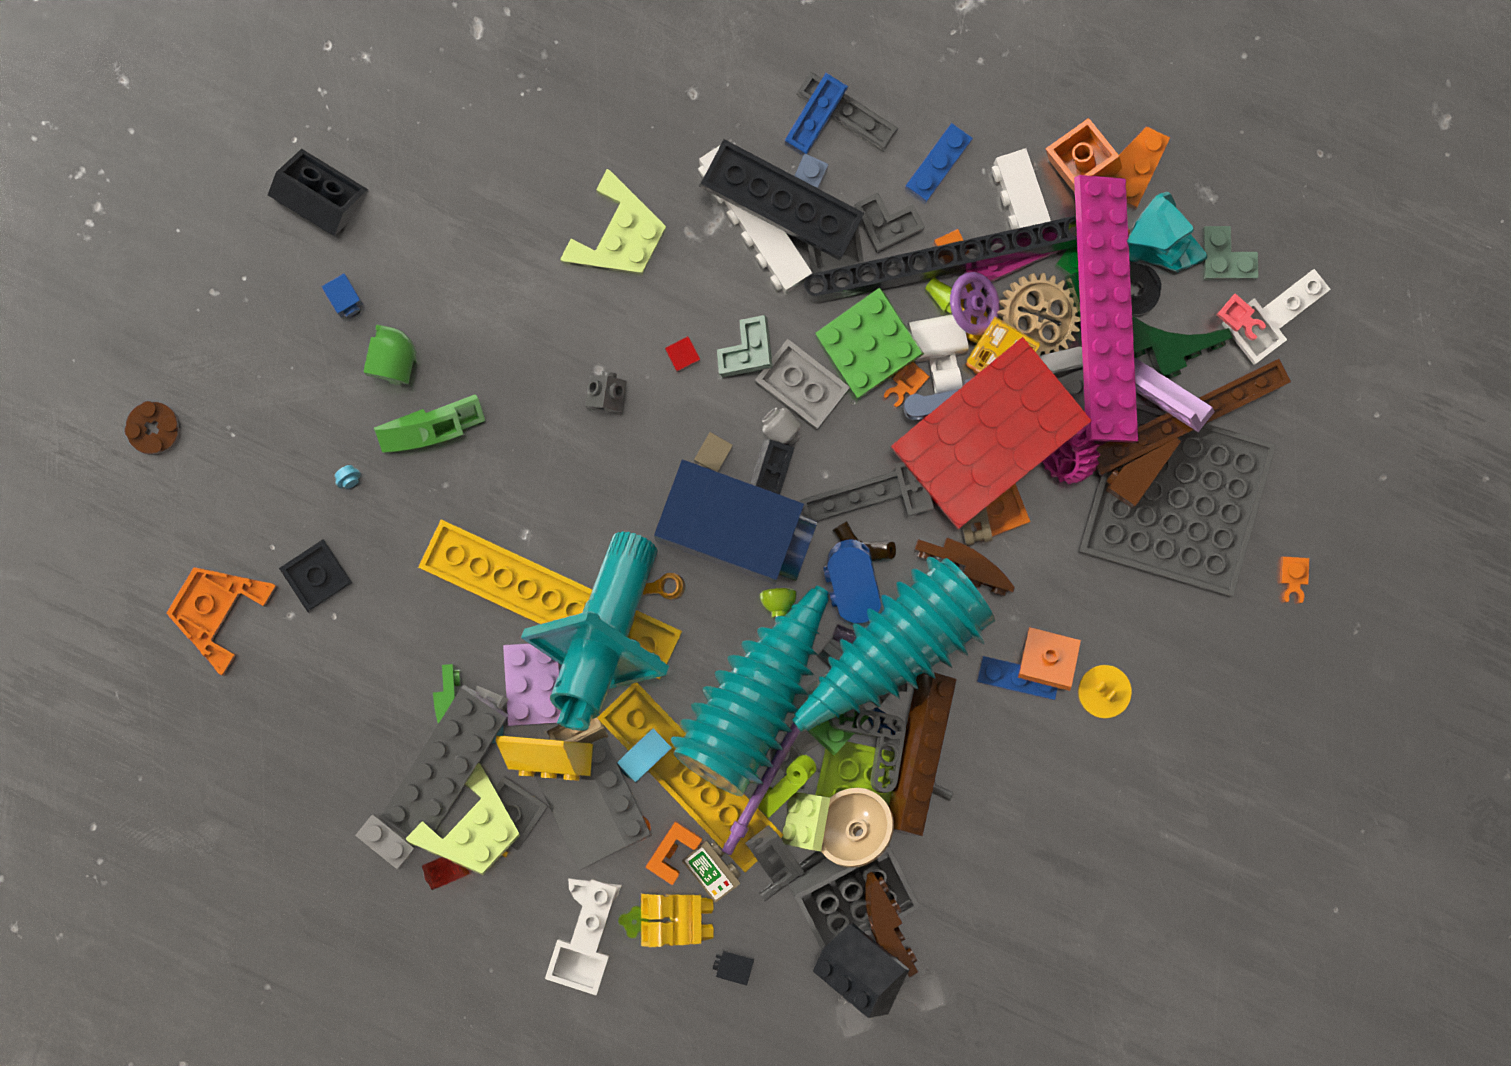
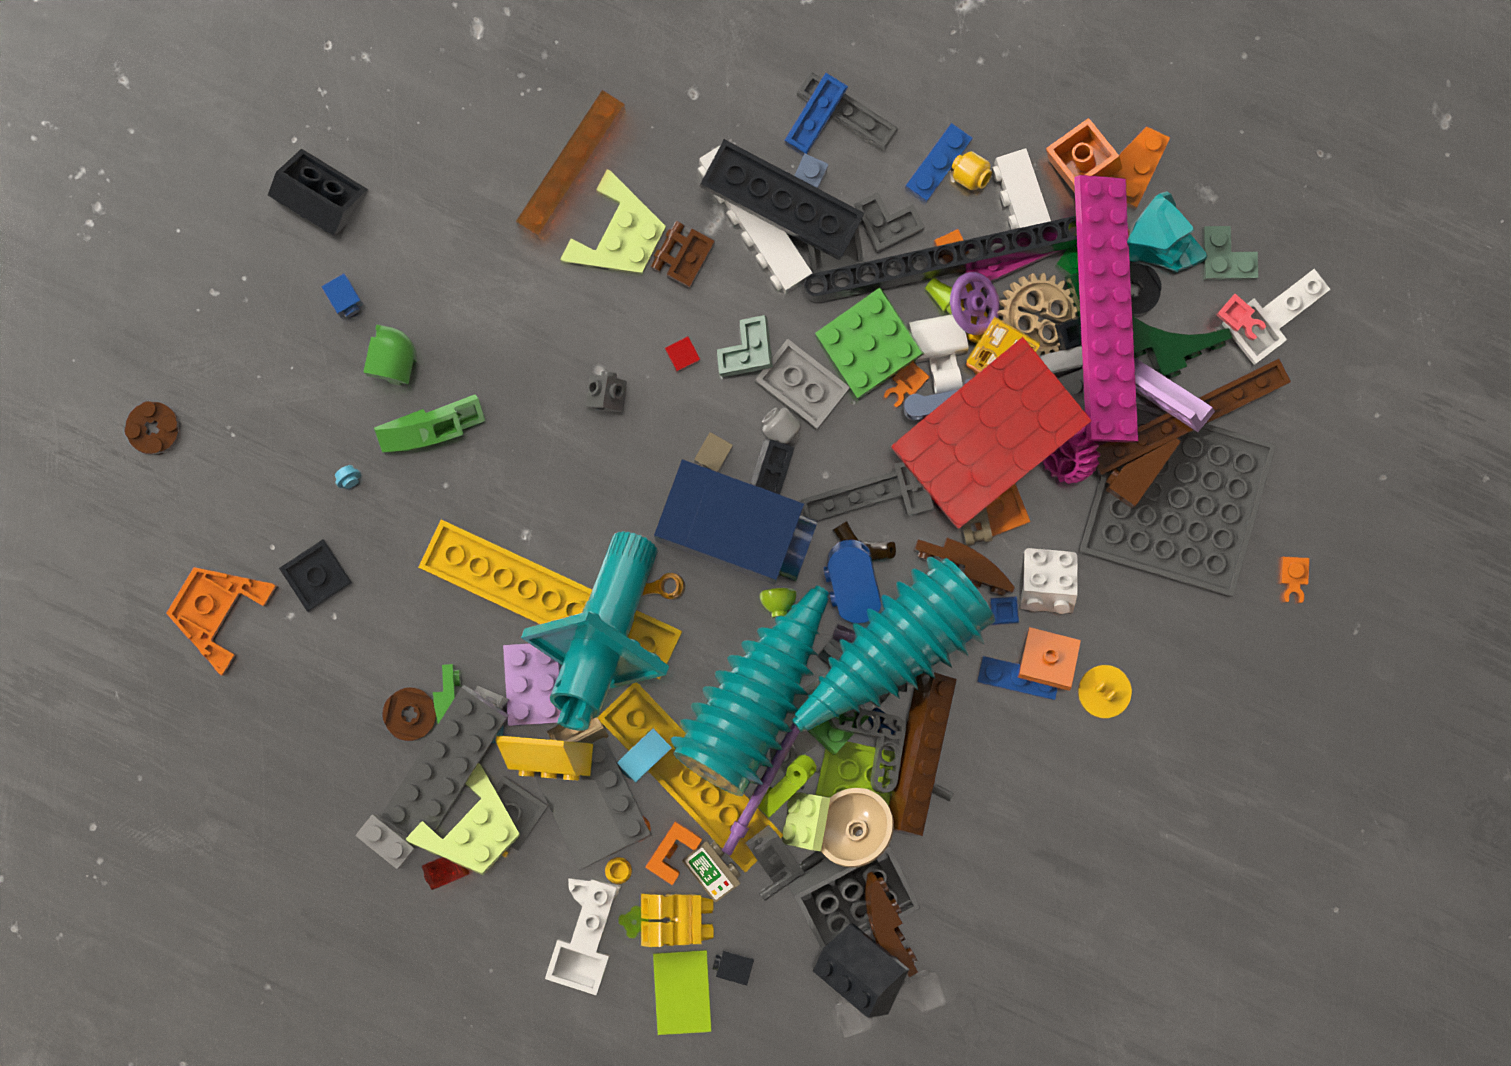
none -> reddish brown plate [382,687,437,741]
none -> clear orange brick [516,90,626,241]
none -> yellow plate [605,857,632,884]
none -> reddish brown plate [651,221,715,288]
none -> lime tile [653,950,711,1035]
none -> yellow head [952,151,992,191]
none -> blue tile [990,596,1019,625]
none -> white bracket [1020,548,1077,614]
none -> black tile [1055,316,1082,350]

